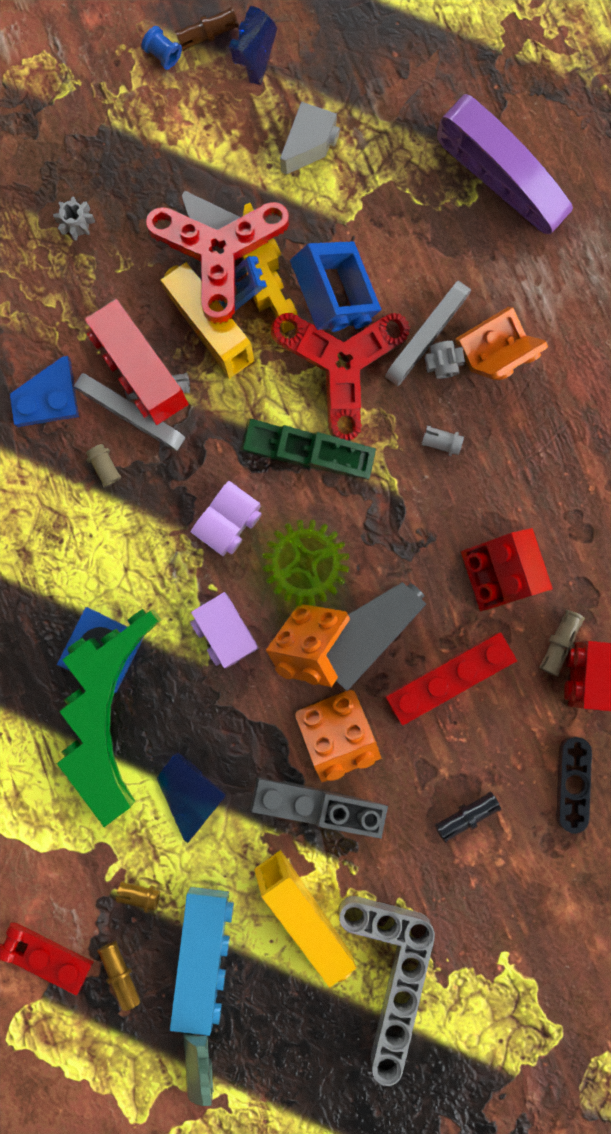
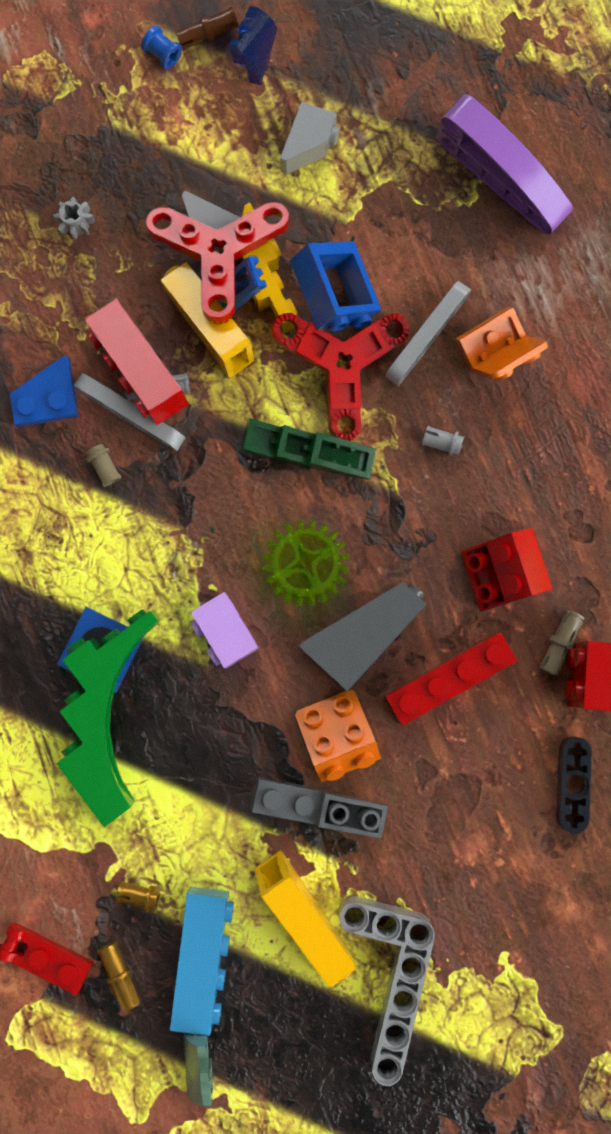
clear blue slope [156,753,226,843] -> none
lavender brick [190,481,262,557] -> none
orange bracket [266,604,350,687] -> none
light grey gear [425,341,465,379] -> none
black pin [434,791,501,843] -> none

